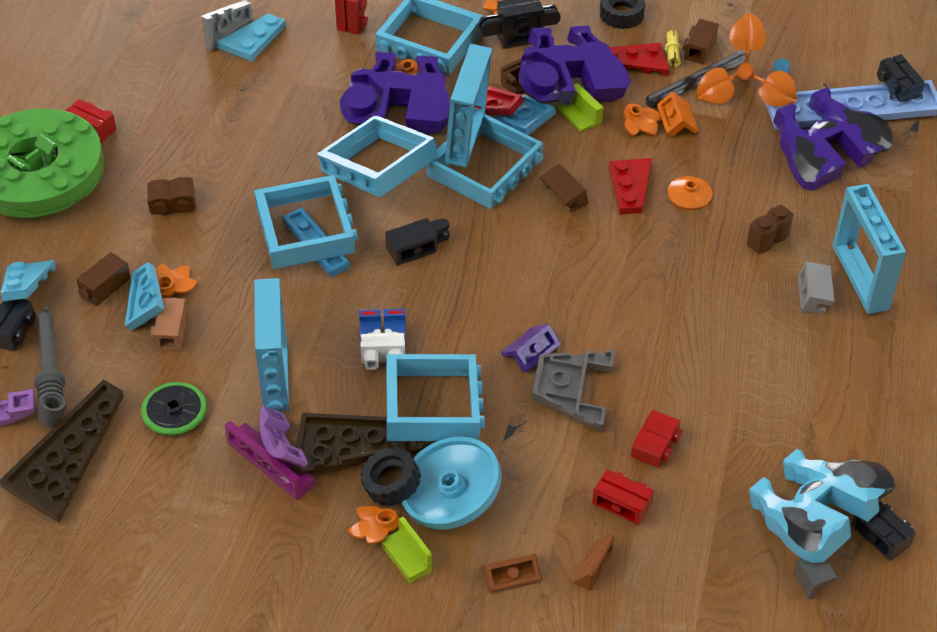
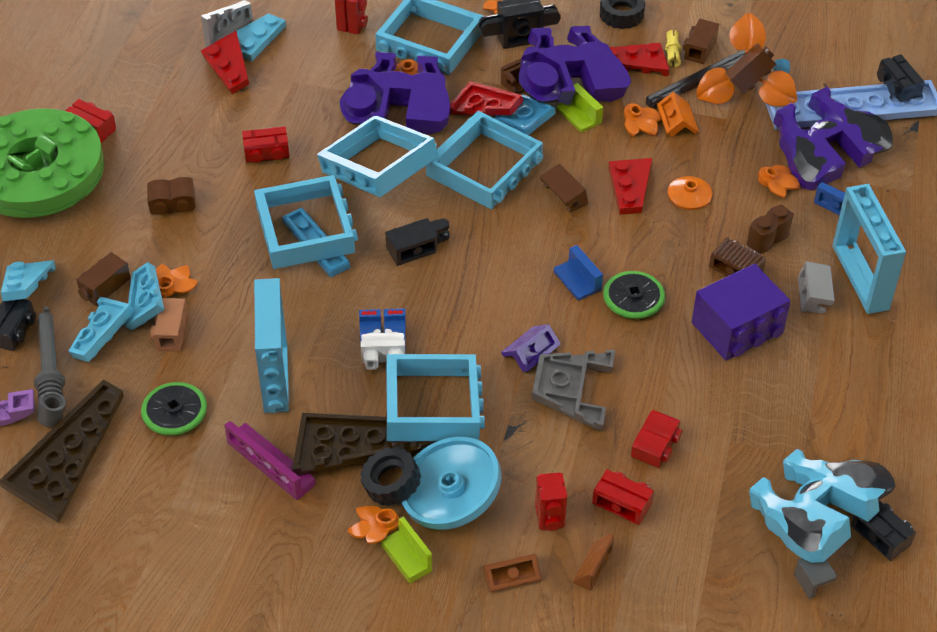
medium lavender slope [260,405,308,467] -> none
medium azure window [445,43,492,167] -> none
none -> medium azure wing [69,297,135,362]
none -> red wing [200,31,250,94]
none -> red brick [242,126,290,163]
none -> red brick [535,472,567,531]
none -> blue panel [553,245,603,300]
none -> black wheel [603,271,665,319]
none -> dark purple container [691,264,791,361]
none -> reddish brown brick [709,237,766,276]
none -> reddish brown brick [725,43,776,94]
none -> orange plate [758,165,801,198]
none -> blue panel [814,182,845,215]

